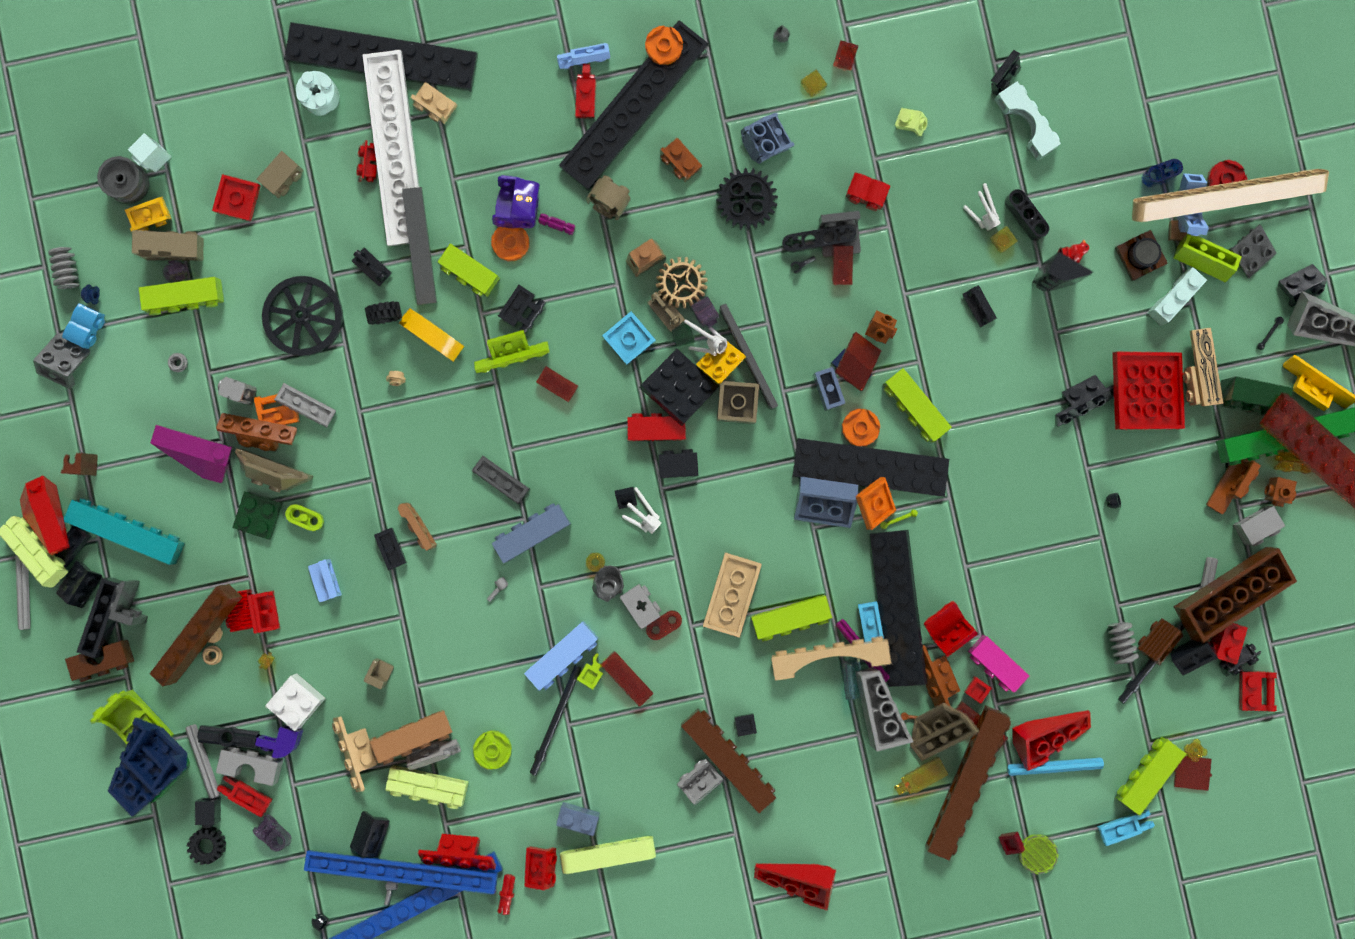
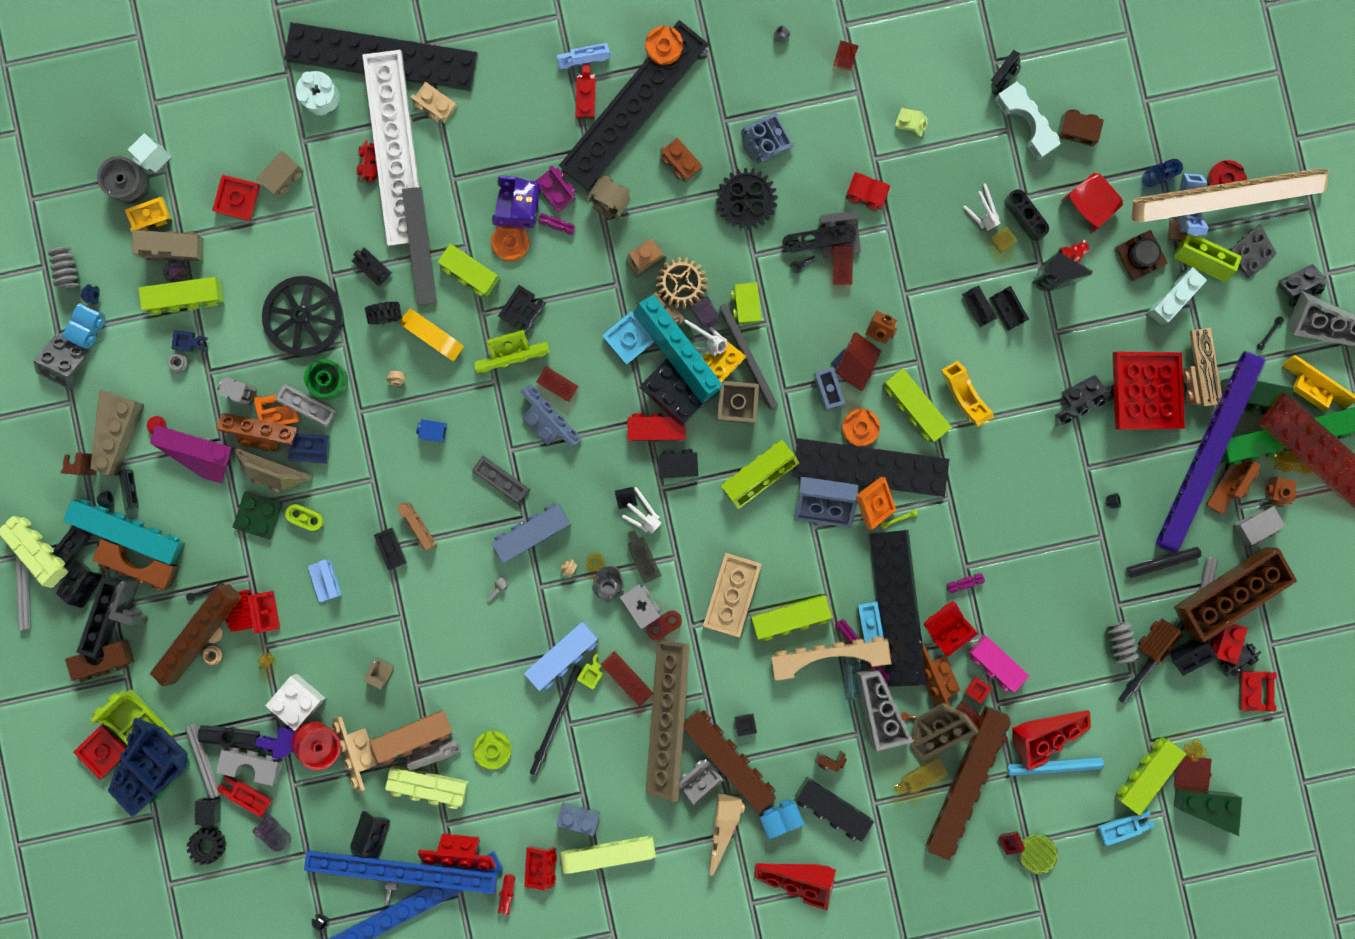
red wedge [20,475,69,555] -> none
clear yellow plate [800,69,828,98] -> none
none -> red plate [73,724,126,780]
none -> dark tan wedge [90,389,144,476]
none -> dark orange arch [92,539,179,591]
none -> black hinge [97,491,114,507]
none -> black slope [119,469,139,509]
none -> red plate [146,416,167,435]
none -> dark blue plate [171,330,208,352]
none -> black hinge [186,582,224,601]
none -> dark blue plate [287,433,330,464]
none -> red wheel [291,721,341,770]
none -> green brick [304,359,348,399]
none -> blue brick [416,419,447,443]
none -> sand blue bracket [520,384,582,447]
none -> magenta bracket [535,165,576,212]
none -> tan plate [560,559,577,577]
none -> clear smoke hinge [628,530,662,584]
none -> teal brick [633,294,723,403]
none -> dark tan plate [646,640,690,802]
none -> tan wedge [709,793,745,875]
none -> lime brick [721,440,799,509]
none -> lime brick [731,282,761,325]
none -> dark azure brick [759,799,804,839]
none -> black brick [795,776,874,842]
none -> reddish brown bracket [815,750,847,772]
none -> yellow arch [941,361,994,427]
none -> magenta axle [947,573,985,593]
none -> black hinge [989,286,1029,331]
none -> reddish brown brick [1057,109,1104,147]
none -> red piece [1061,172,1124,234]
none -> black axle [1126,547,1202,578]
none -> dark purple beam [1156,351,1265,553]
none -> dark green wedge [1174,787,1242,836]

